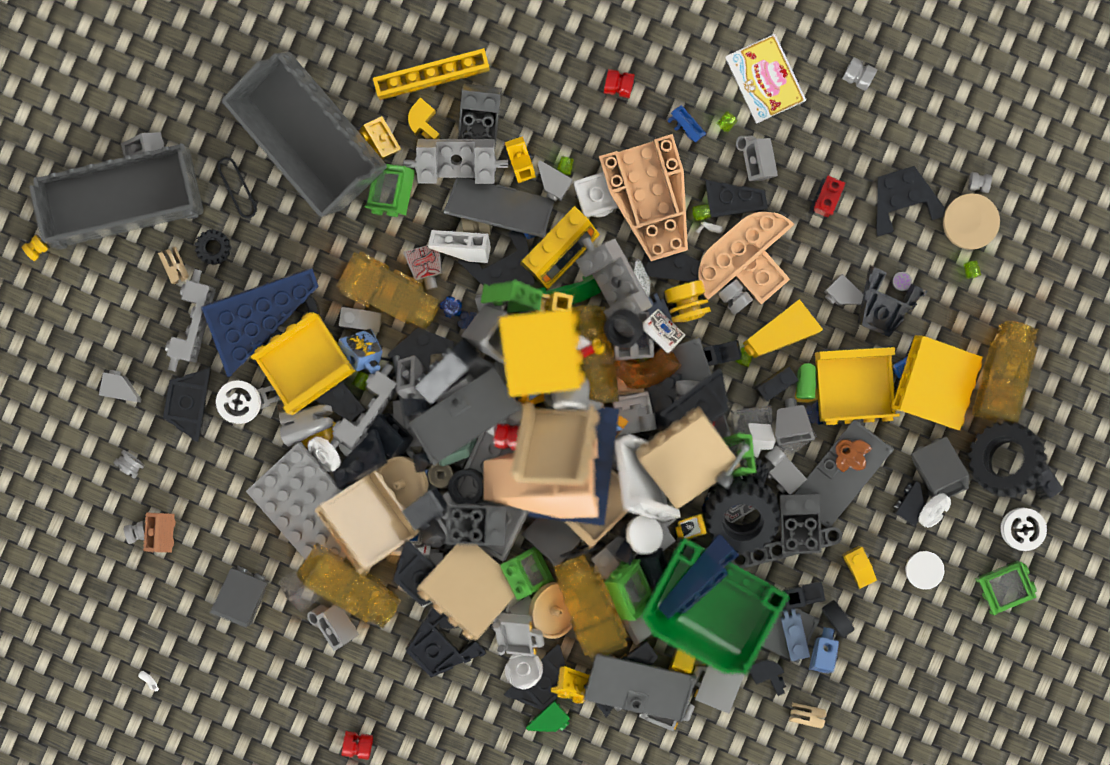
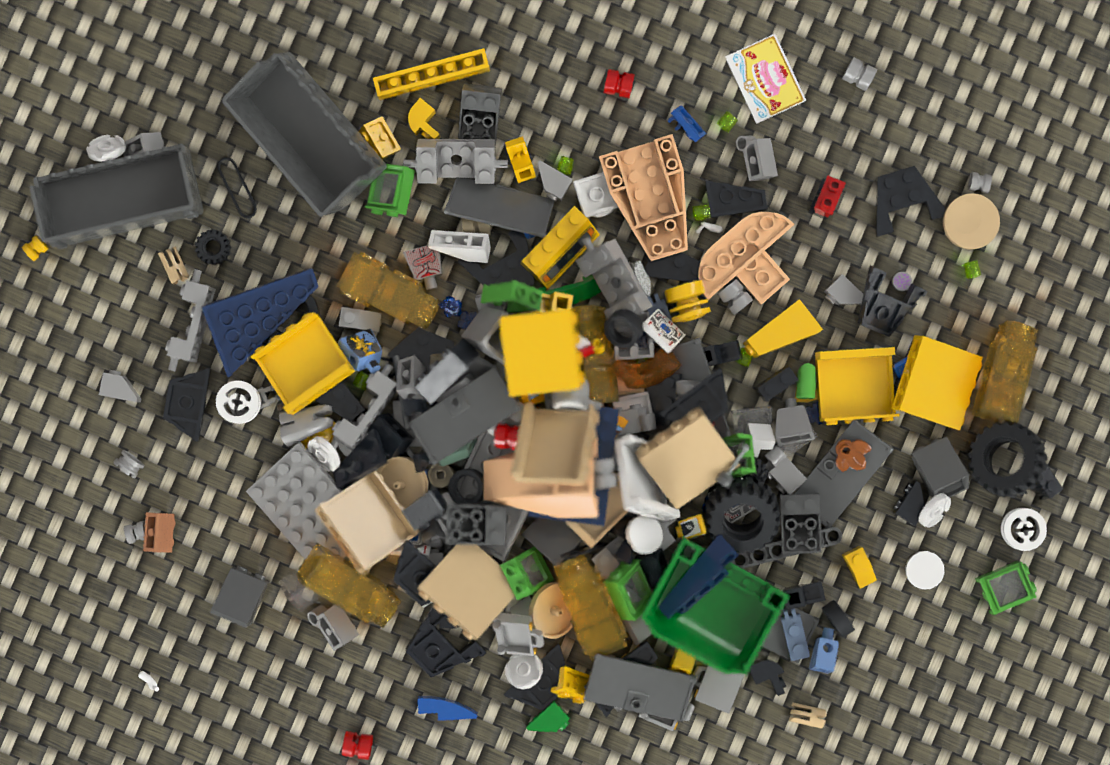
none -> white tile [86,135,126,162]
none -> blue slope [418,696,478,721]
none -> light grey wheel [594,458,618,490]

